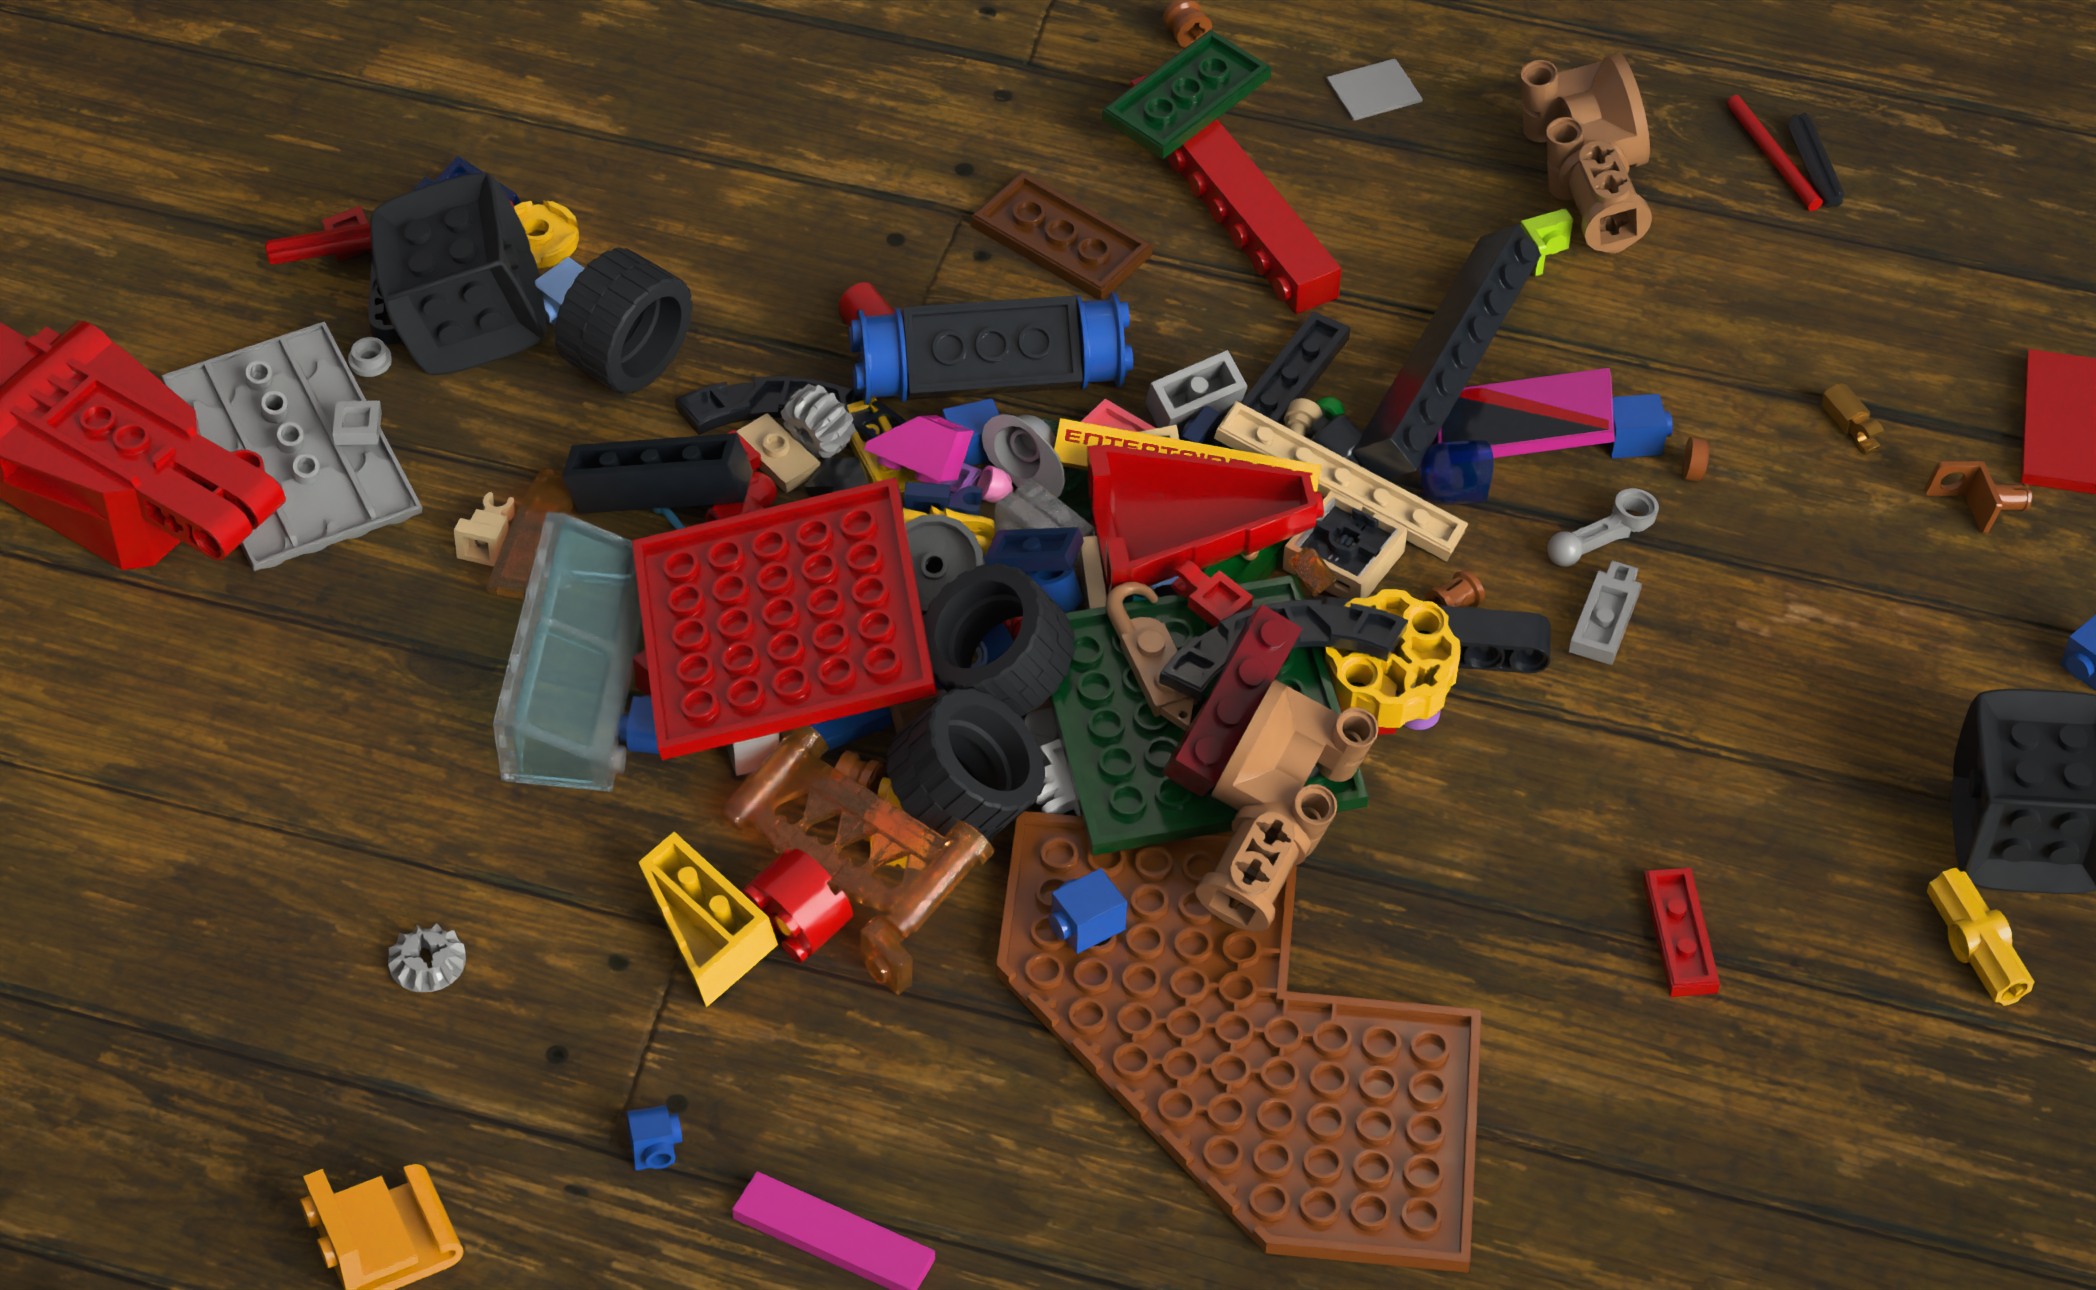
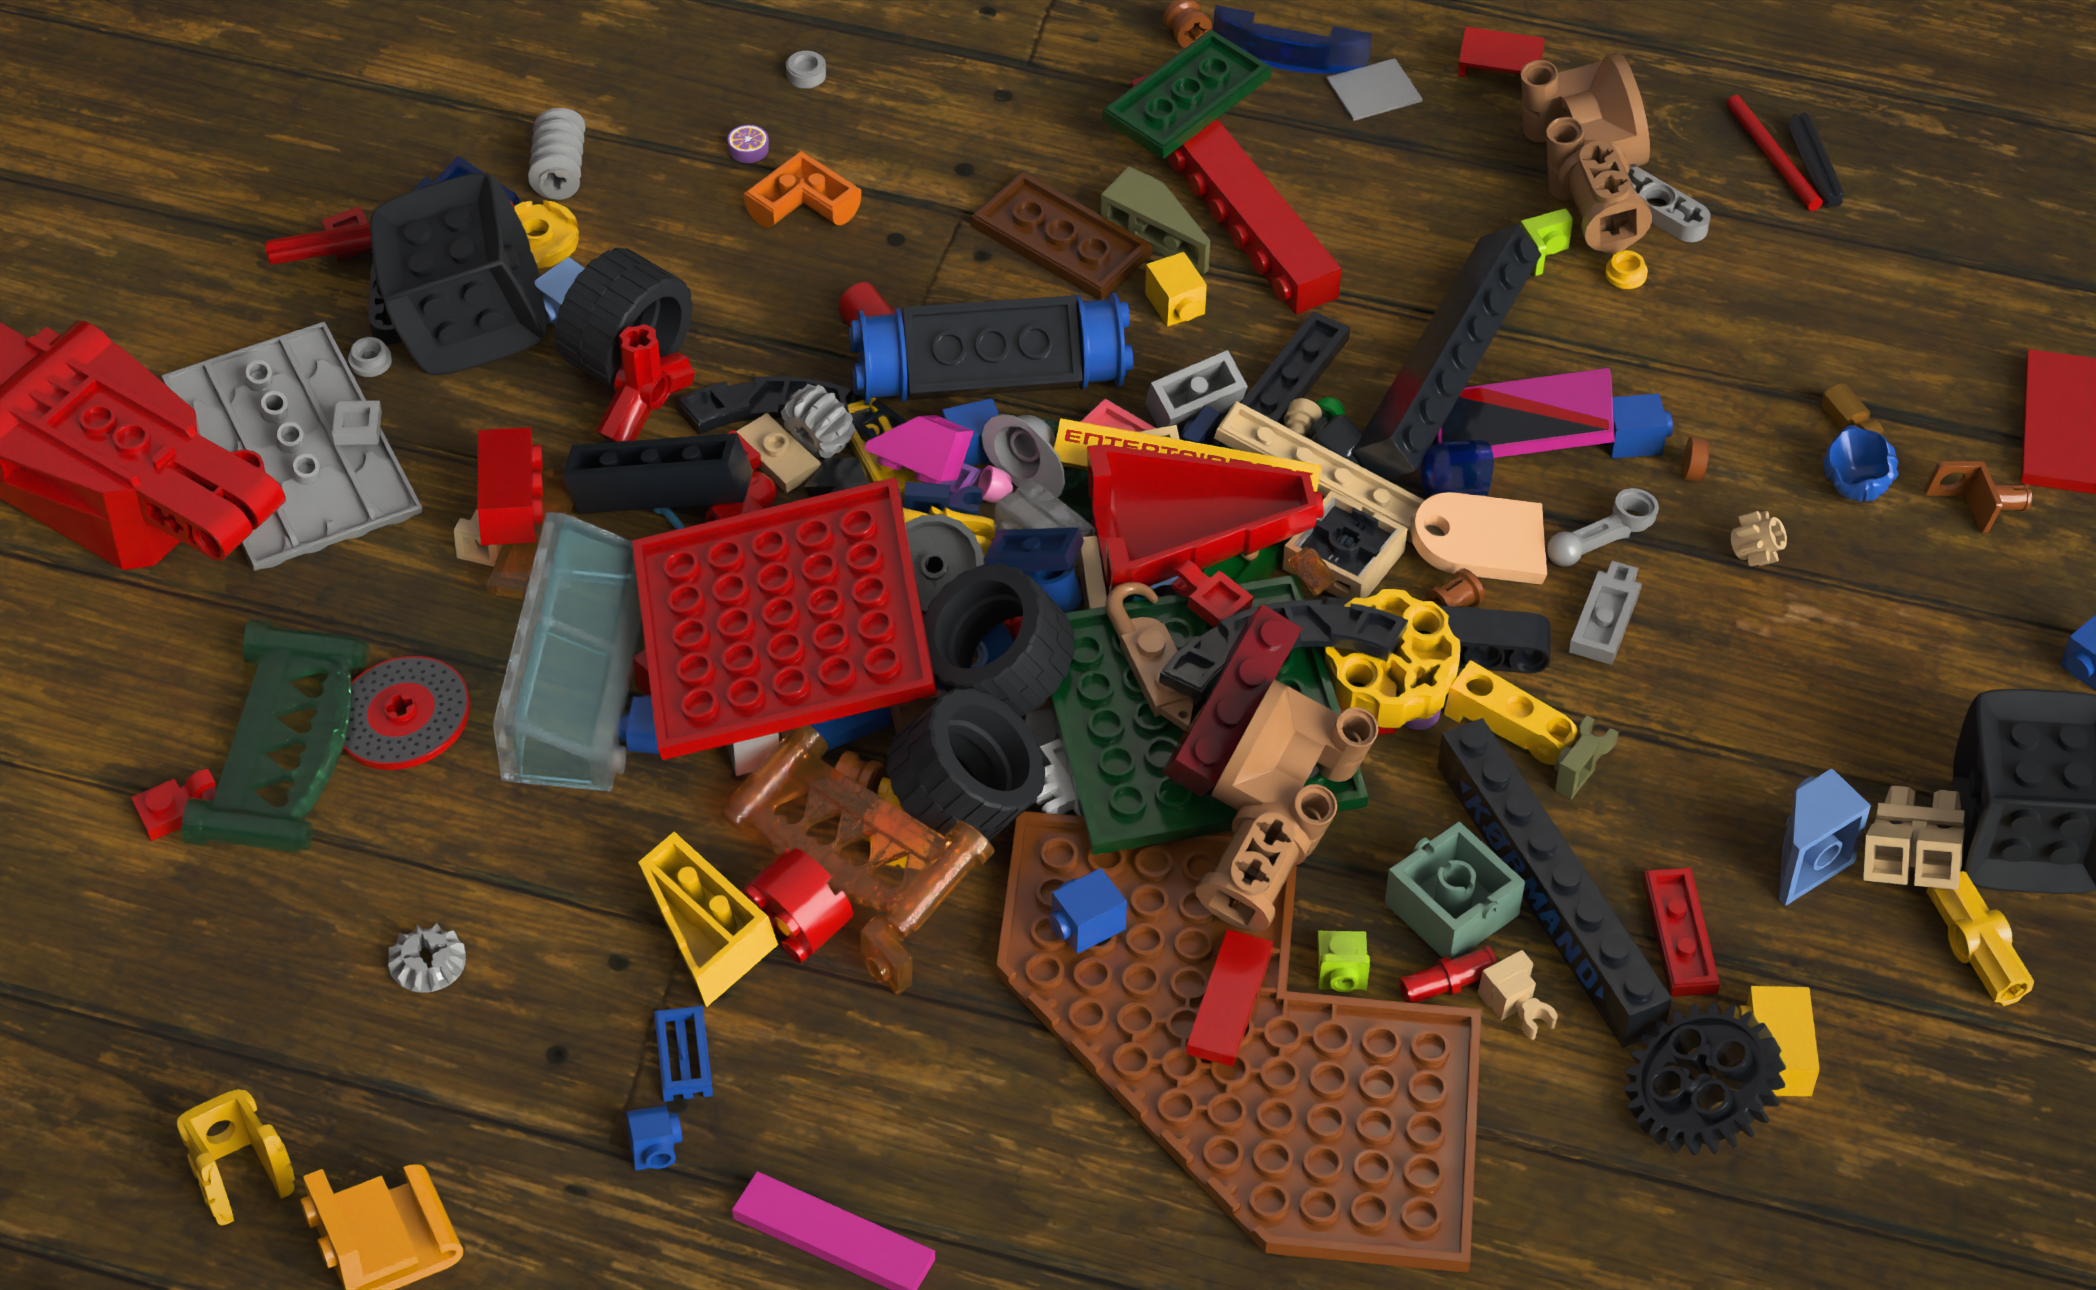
none -> red plate [131,769,221,841]
none -> yellow piece [177,1089,295,1226]
none -> clear green piece [182,618,369,853]
none -> piece [333,656,471,770]
none -> red brick [477,427,544,546]
none -> light grey piece [528,108,586,200]
none -> red piece [595,324,695,442]
none -> blue tile [654,1005,713,1102]
none -> medium lavender tile [728,125,769,163]
none -> orange brick [744,151,861,228]
none -> light grey tile [786,51,826,88]
none -> olive slope [1101,166,1210,275]
none -> yellow brick [1145,252,1207,327]
none -> red tile [1186,929,1274,1067]
none -> clear blue slope [1213,5,1372,74]
none -> lime bracket [1317,931,1370,992]
none -> sand green brick [1385,821,1525,960]
none -> red pin [1398,946,1498,1003]
none -> light nougat tile [1411,492,1547,585]
none -> black brick [1437,718,1672,1048]
none -> yellow leg [1443,660,1578,765]
none -> red hinge [1458,27,1545,78]
none -> tan piece [1477,950,1558,1040]
none -> olive plate [1554,715,1619,800]
none -> yellow plate [1605,250,1648,289]
none -> black gear [1624,1002,1786,1156]
none -> light grey beam [1628,165,1711,242]
none -> tan gear [1731,511,1787,566]
none -> yellow brick [1738,986,1819,1096]
none -> medium blue slope [1779,768,1871,906]
none -> blue hair [1823,425,1899,502]
none -> tan hips [1863,786,1966,890]

